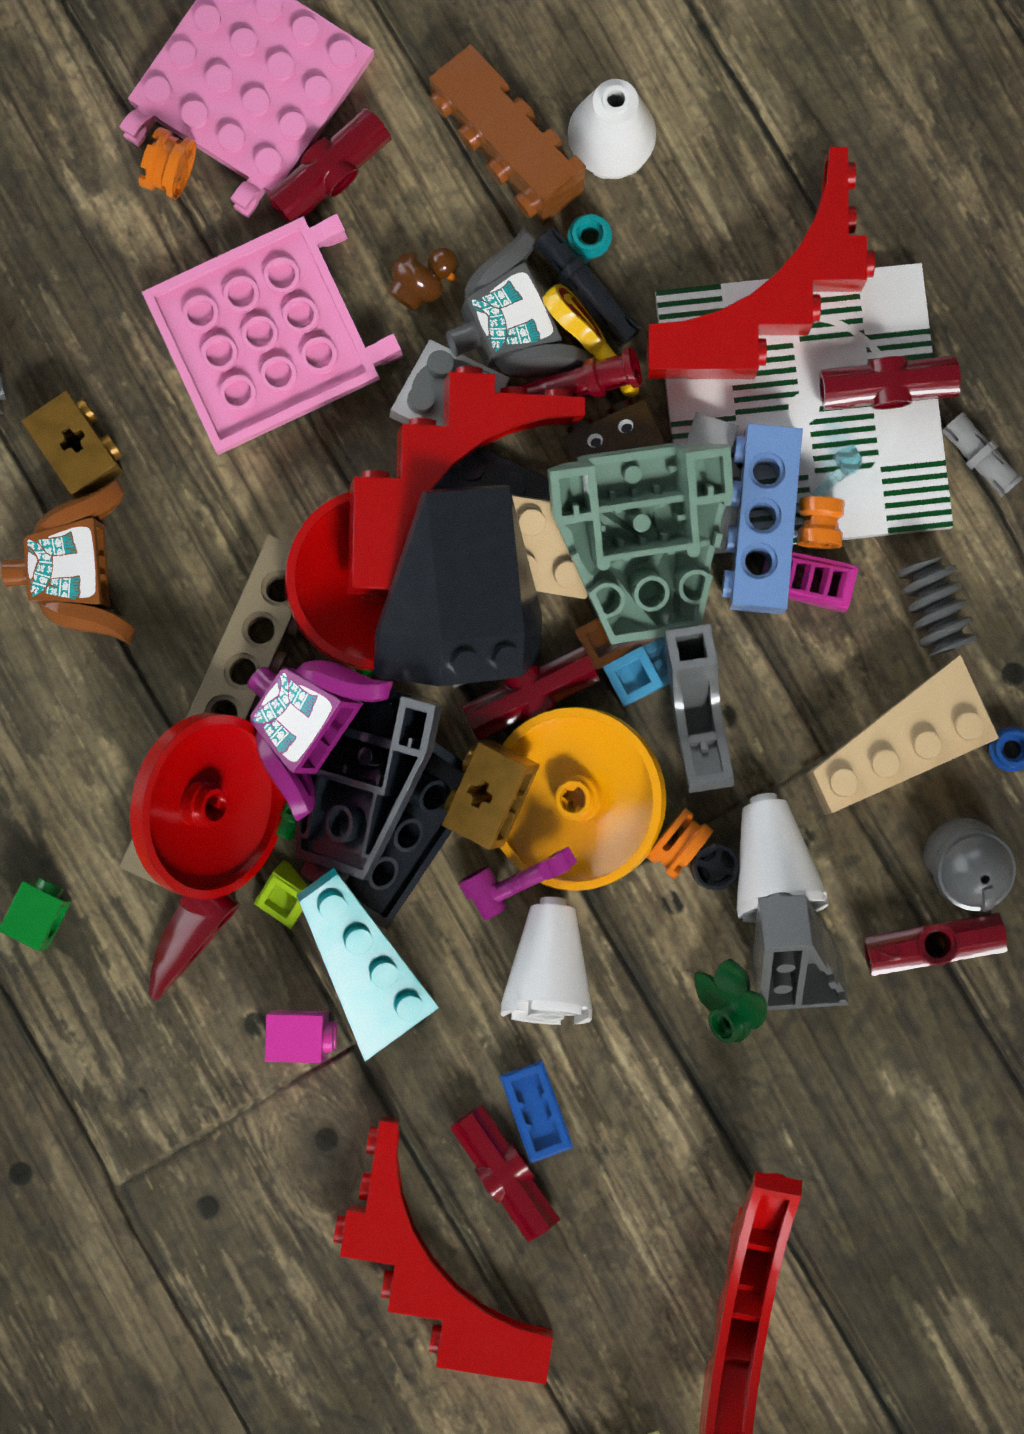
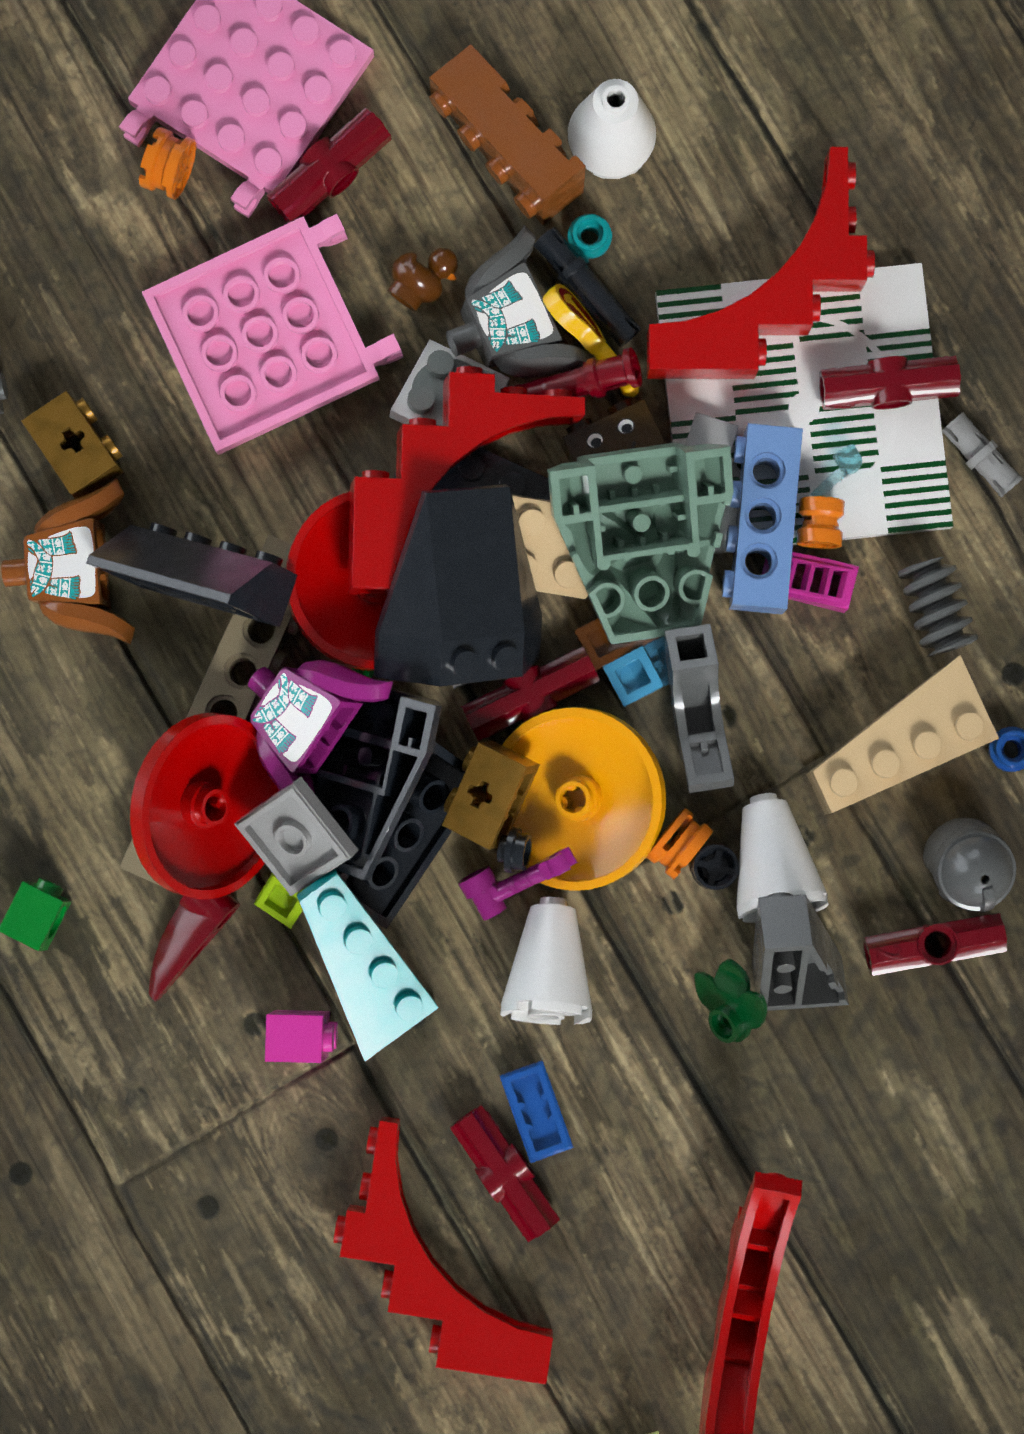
none -> black slope [86,522,298,627]
none -> light grey tile [234,777,358,896]
none -> black plate [497,827,532,874]

